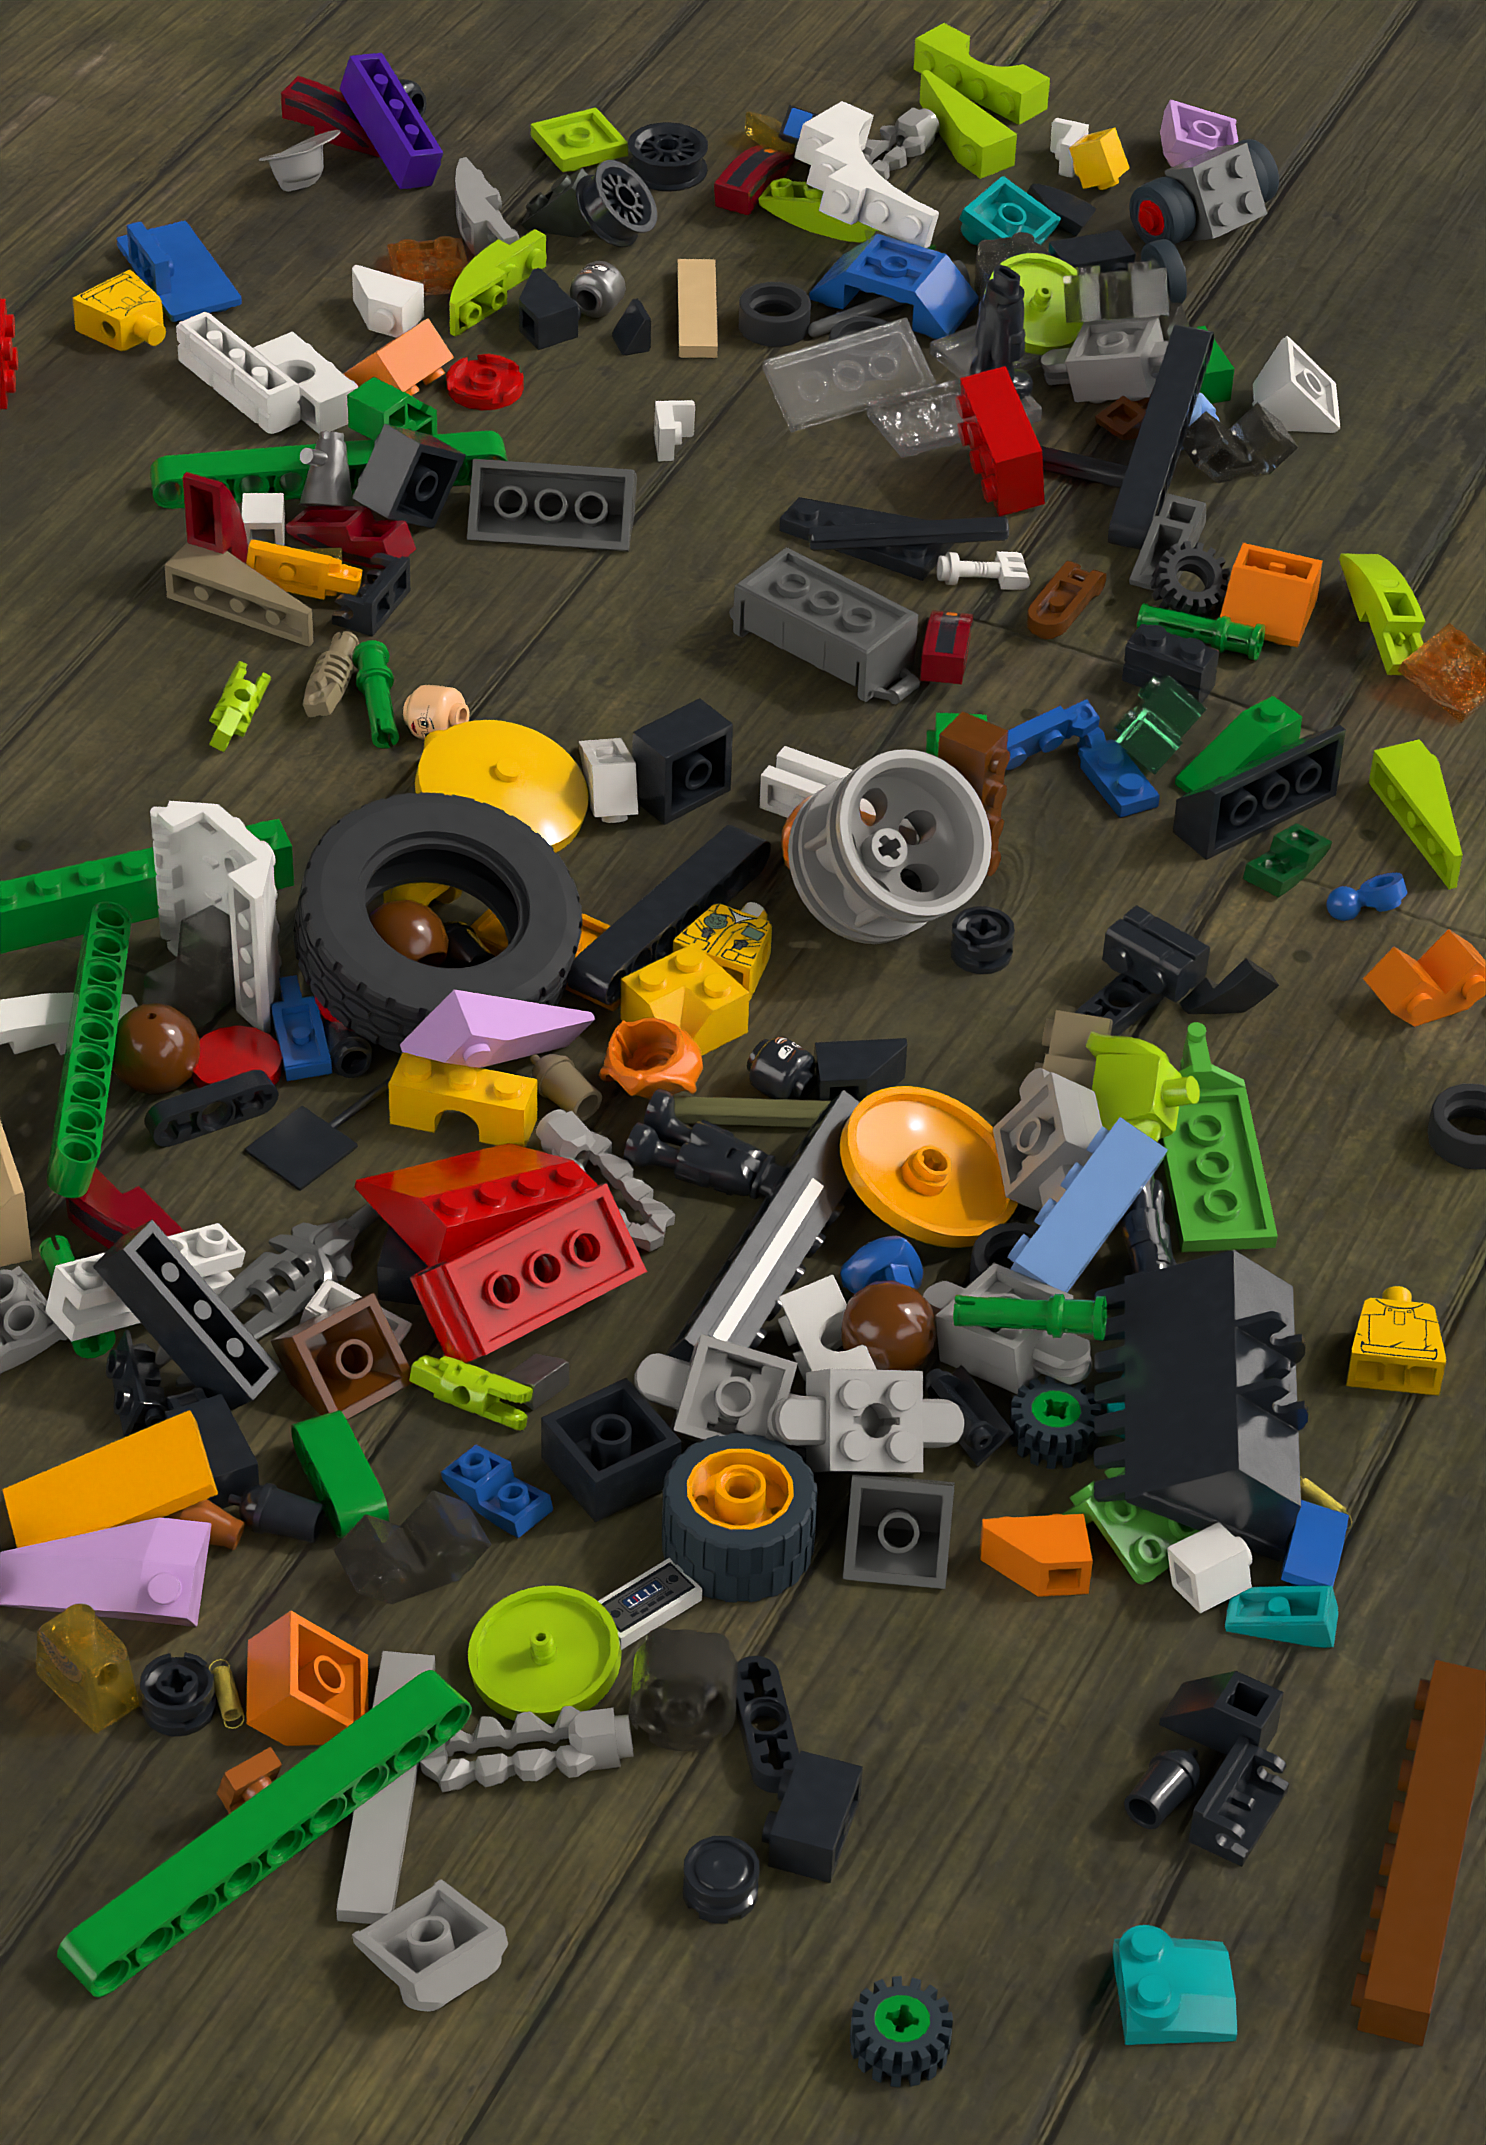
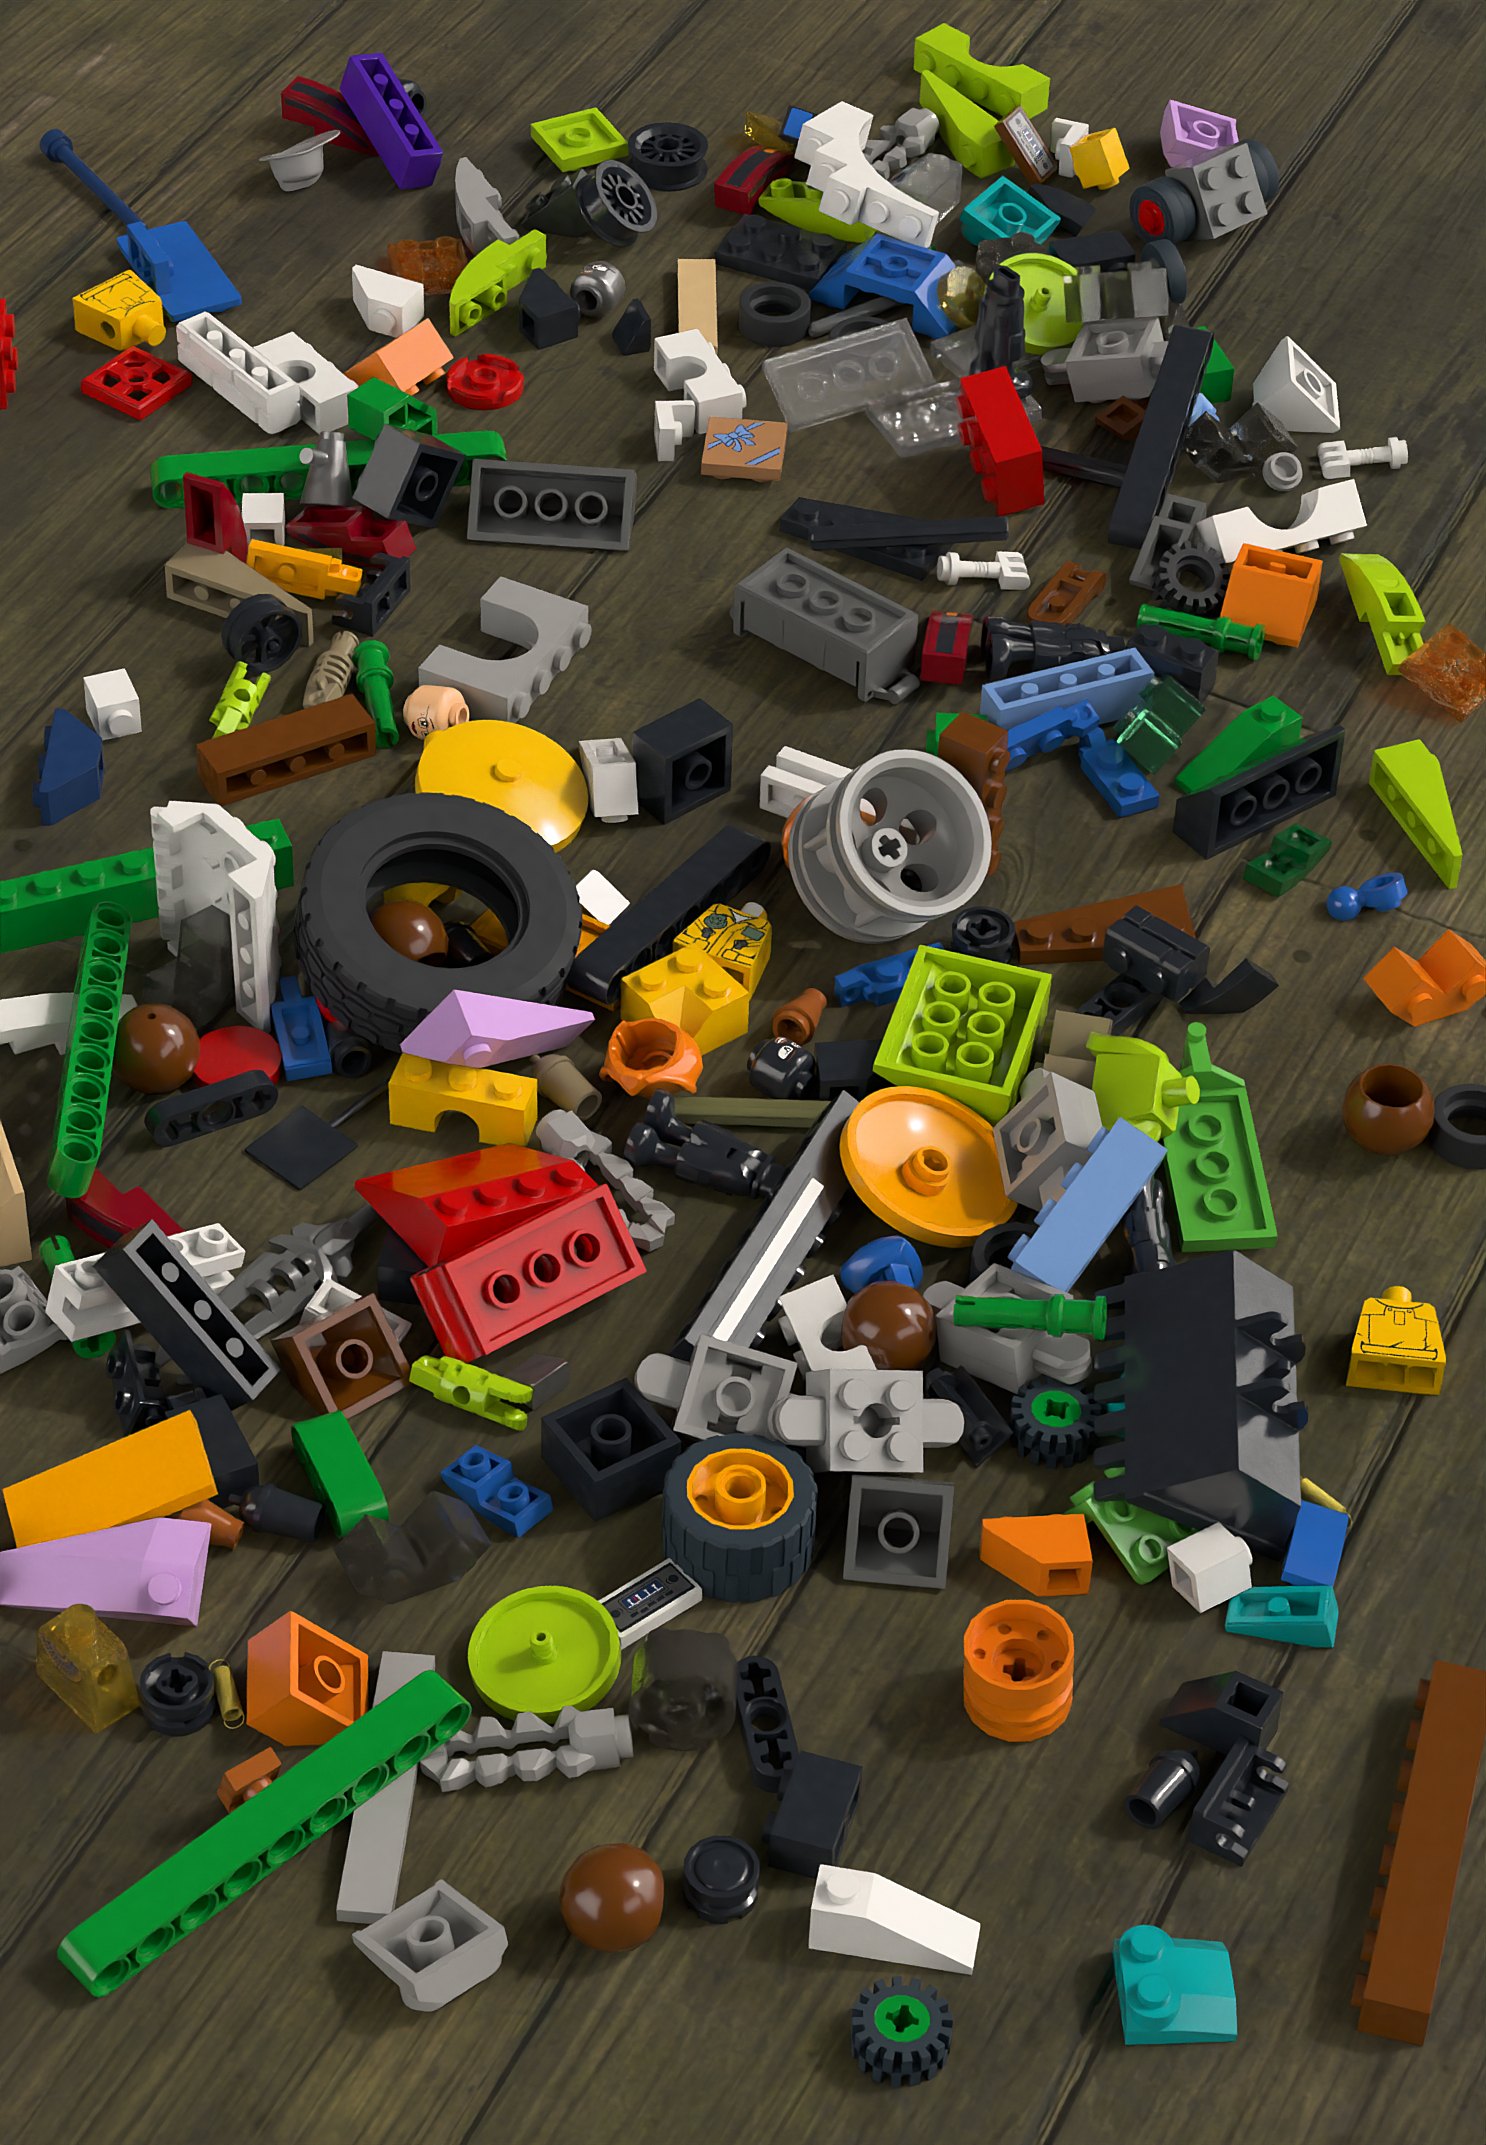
none -> dark blue slope [33,708,105,826]
none -> dark blue piece [40,129,148,229]
none -> red piece [81,346,192,421]
none -> white brick [83,668,142,741]
none -> reddish brown brick [196,694,376,807]
none -> black wheel [221,594,302,674]
none -> light grey arch [418,576,592,723]
none -> reddish brown helmet [559,1843,664,1953]
none -> slope [576,869,630,926]
none -> white arch [654,329,747,434]
none -> medium nougat tile [701,417,788,483]
none -> black plate [714,214,847,290]
none -> dark orange cone [772,988,827,1046]
none -> white slope [809,1864,980,1975]
none -> blue hinge [834,942,945,1007]
none -> lime slope [873,945,1052,1127]
none -> clear slope [888,153,963,224]
none -> clear yellow piece [937,266,987,329]
none -> orange wheel [963,1600,1074,1742]
none -> black piece [980,616,1126,683]
none -> medium blue brick [980,648,1154,730]
none -> tile [994,105,1058,186]
none -> reddish brown wing [1014,884,1196,965]
none -> white arch [1196,479,1367,572]
none -> light grey plate [1262,452,1302,492]
none -> white hinge [1317,437,1408,479]
none -> reddish brown helmet [1342,1064,1435,1156]

